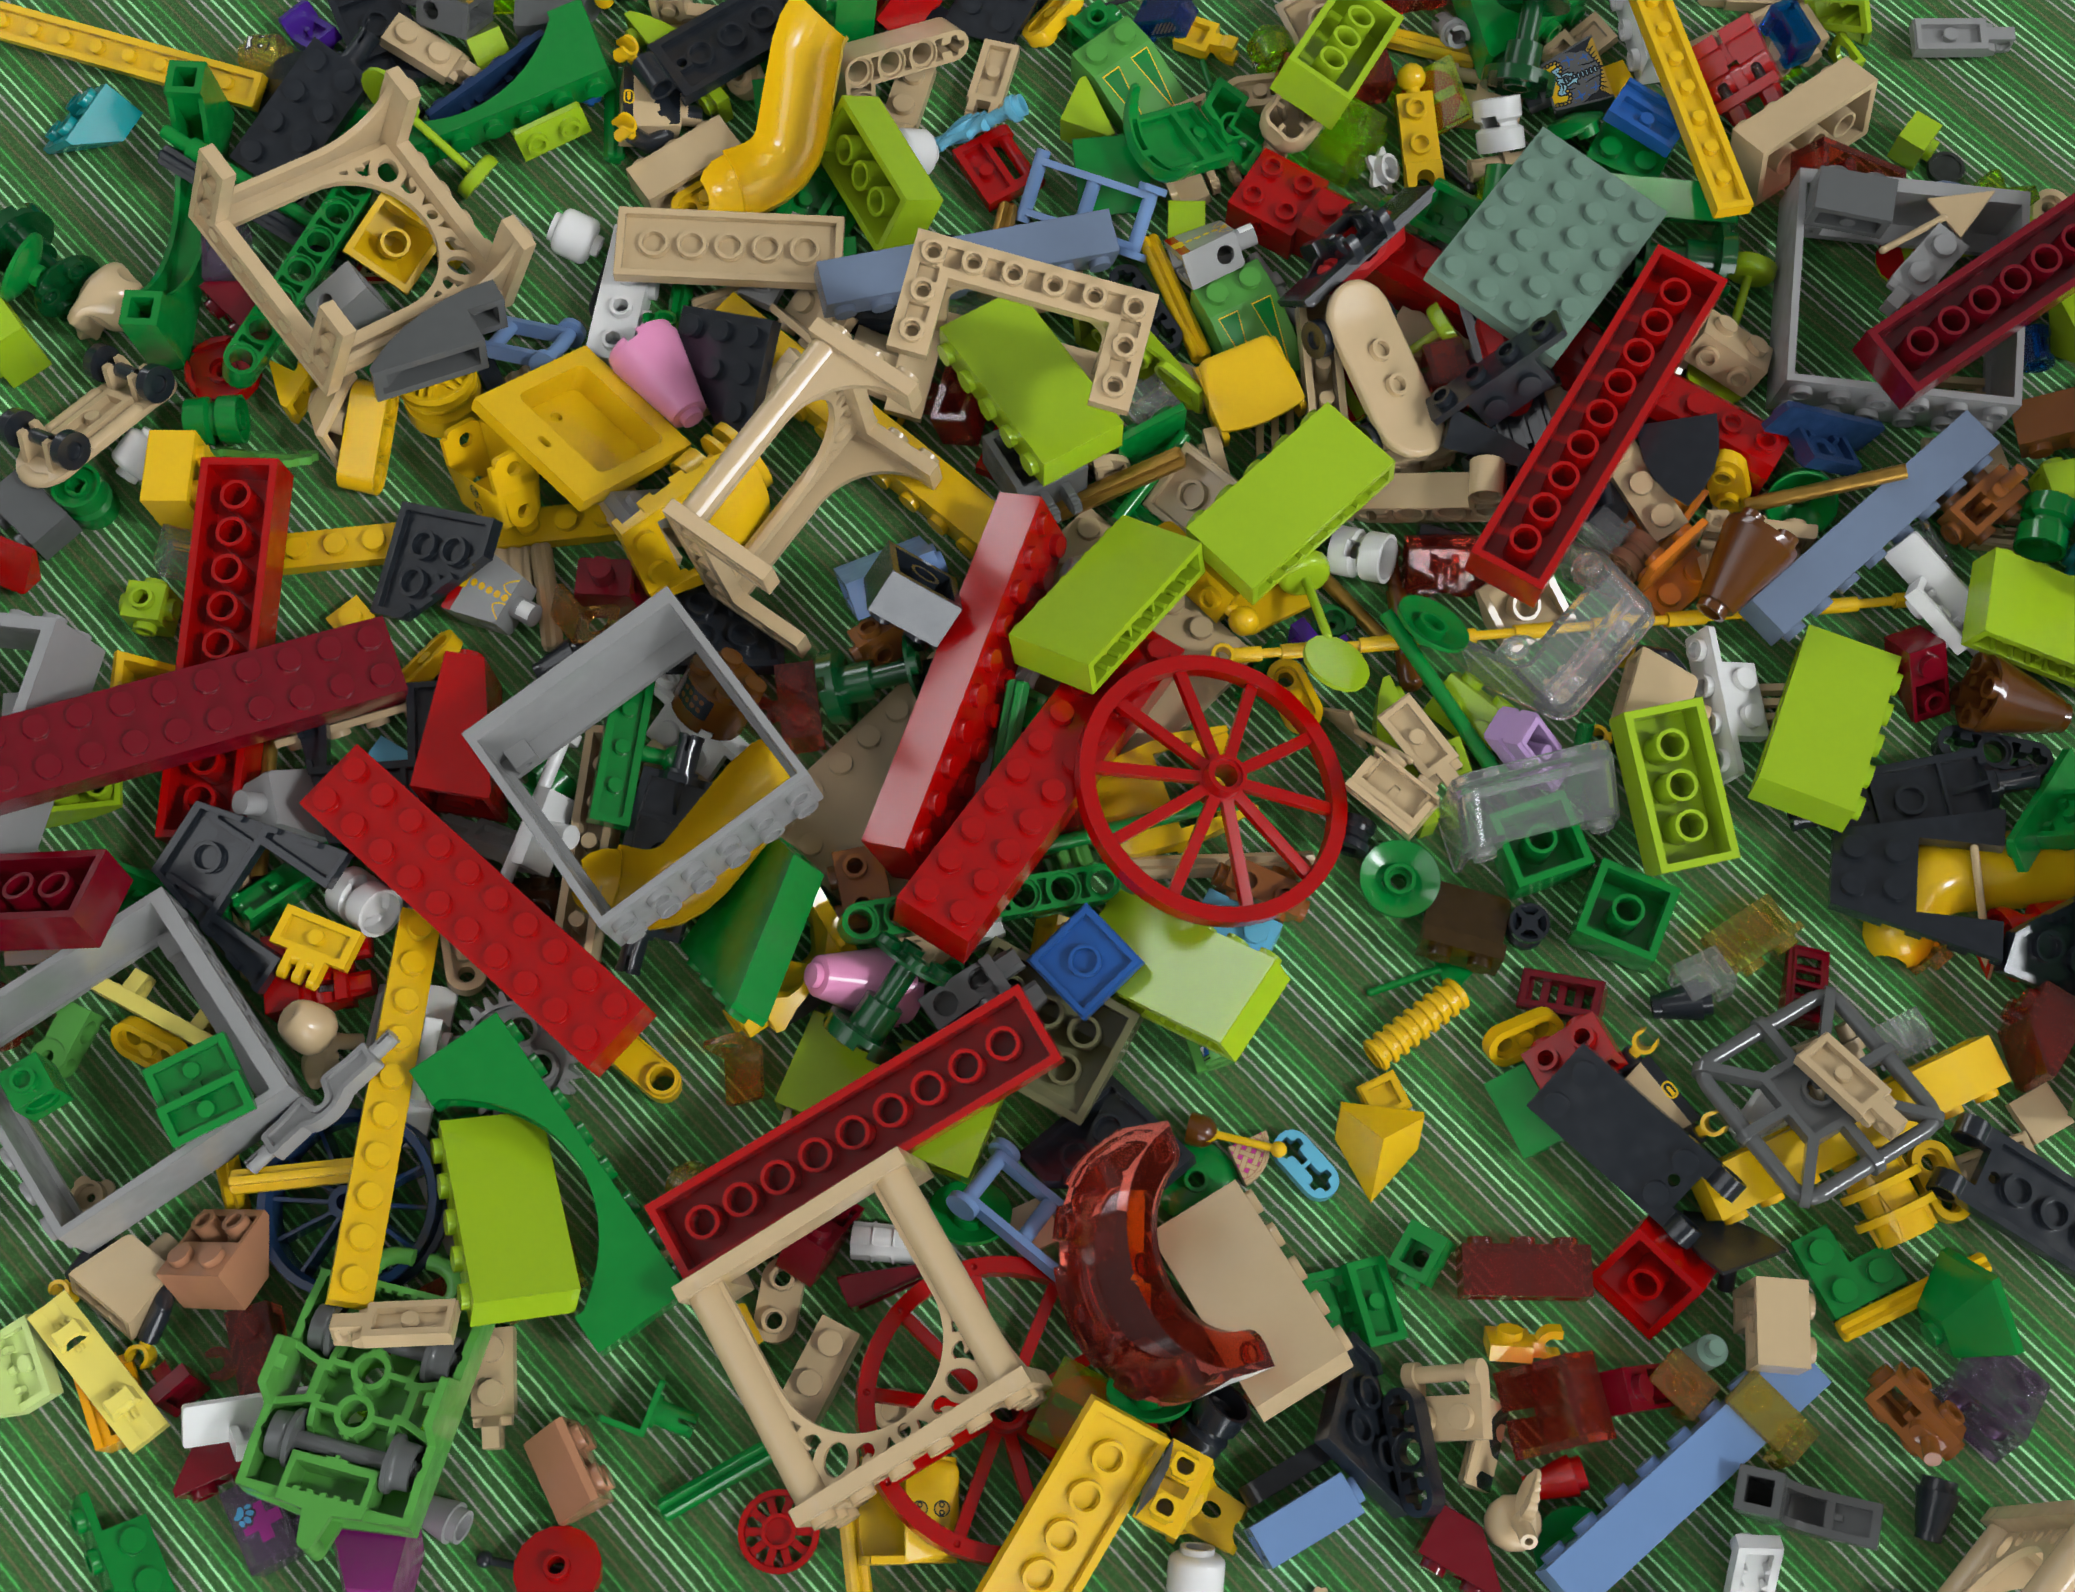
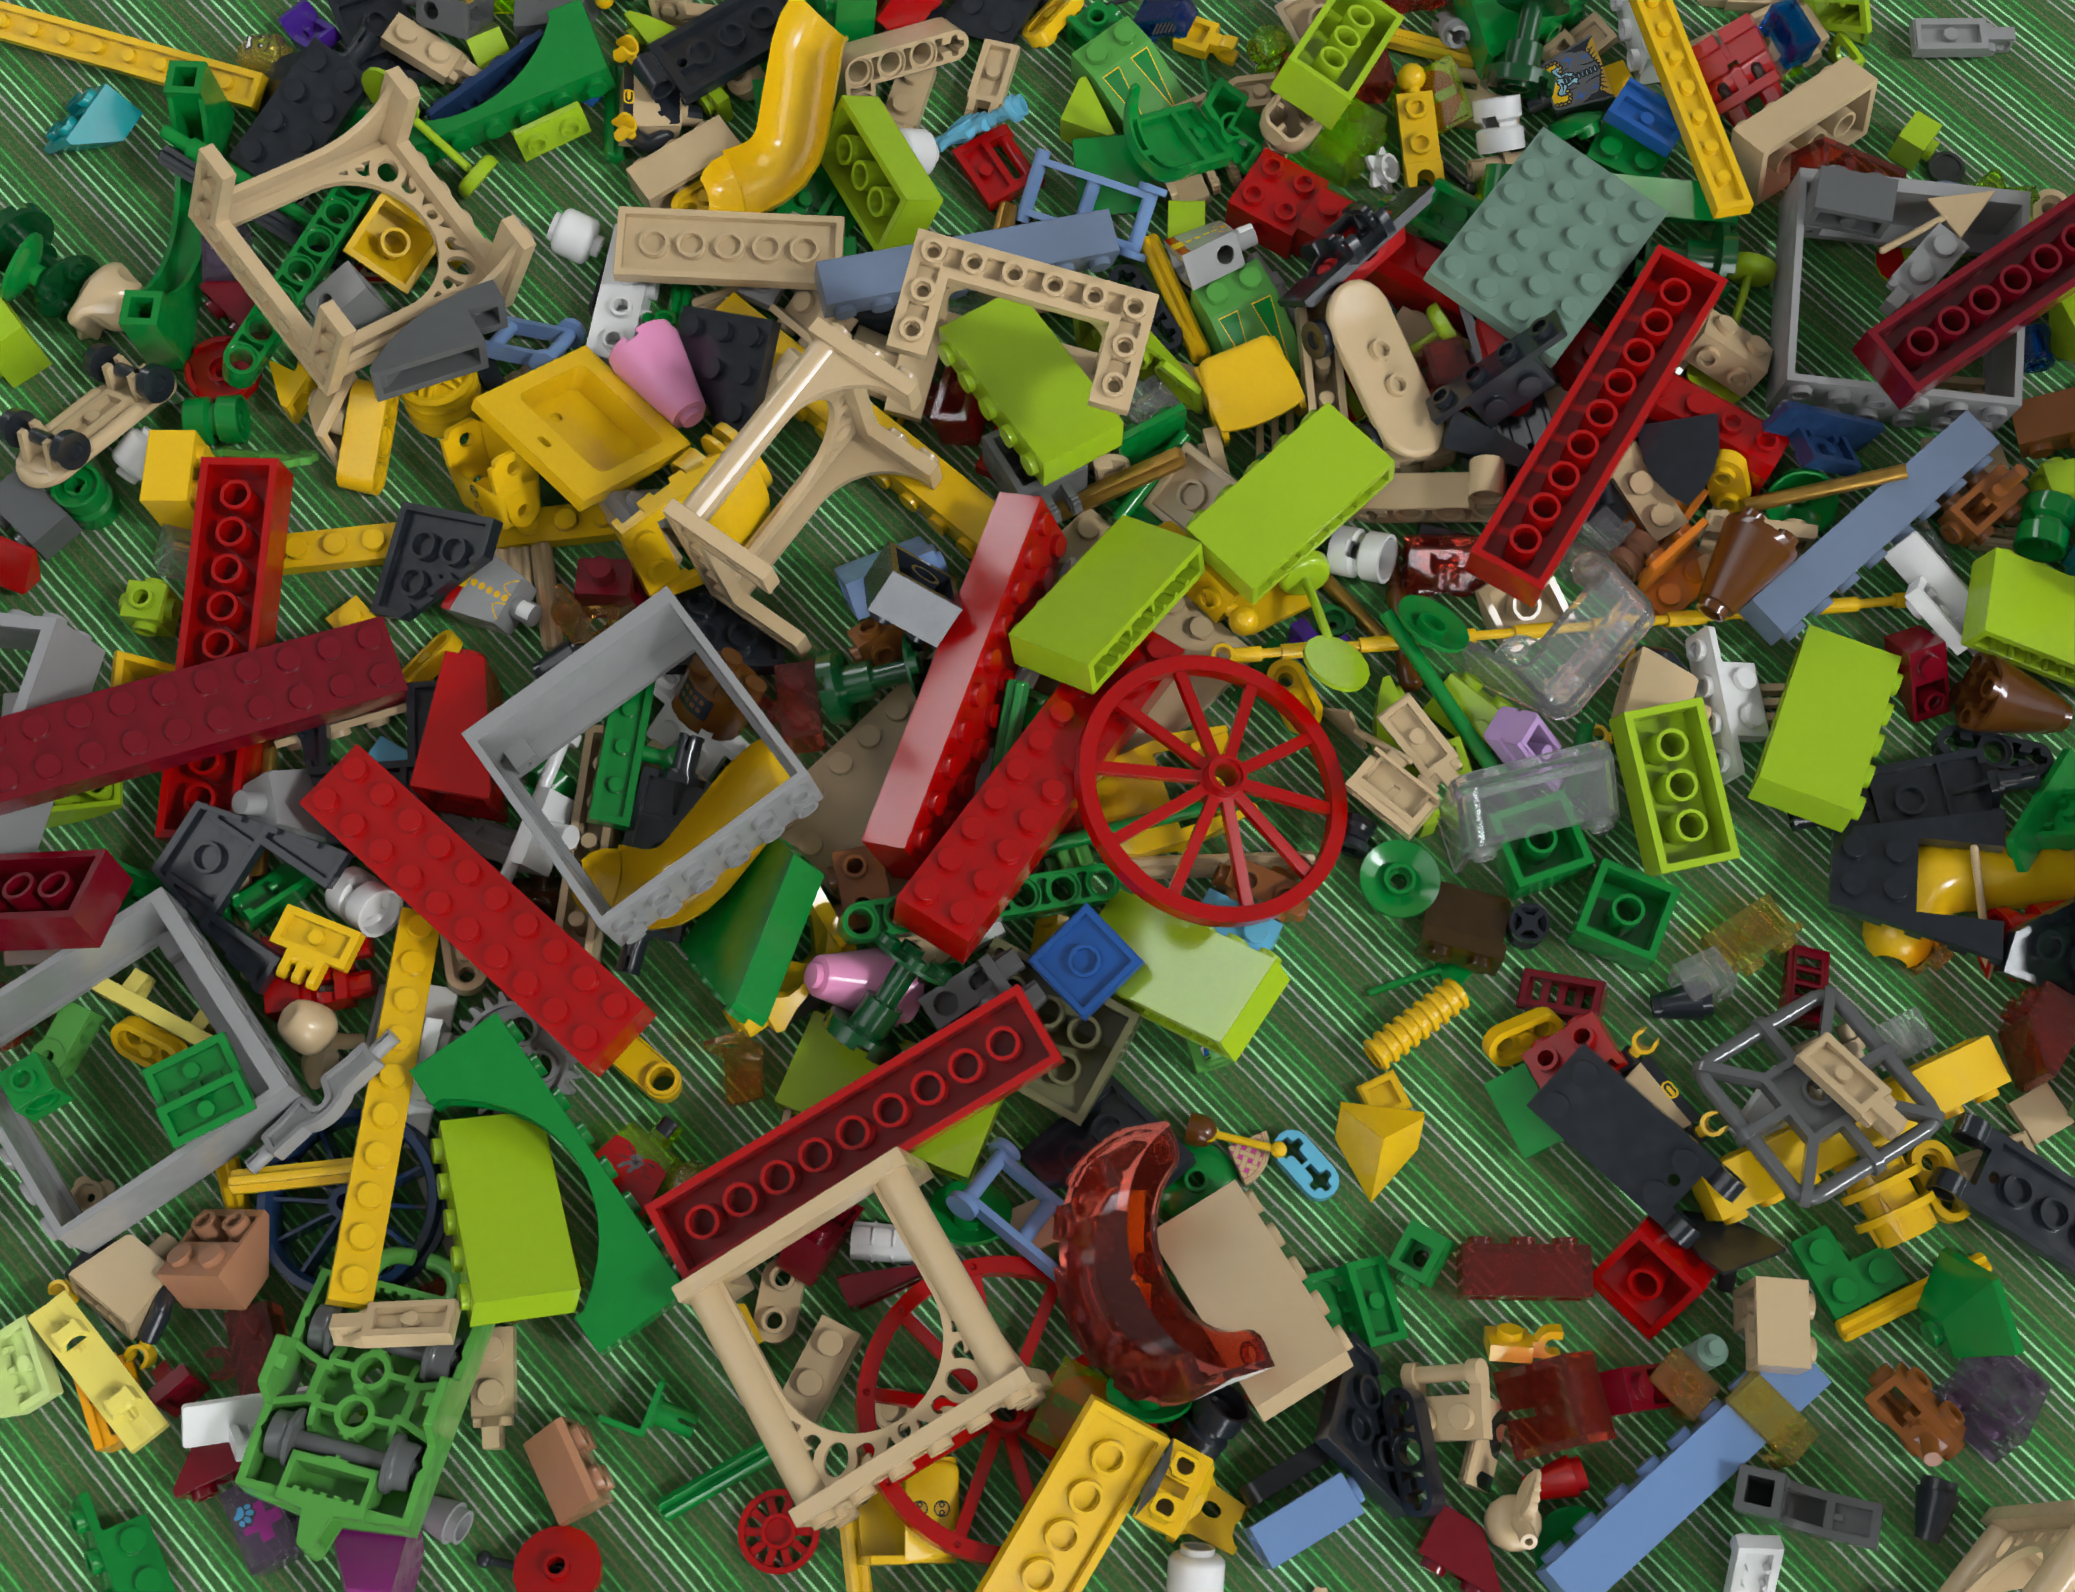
none -> torso [580,1115,683,1223]

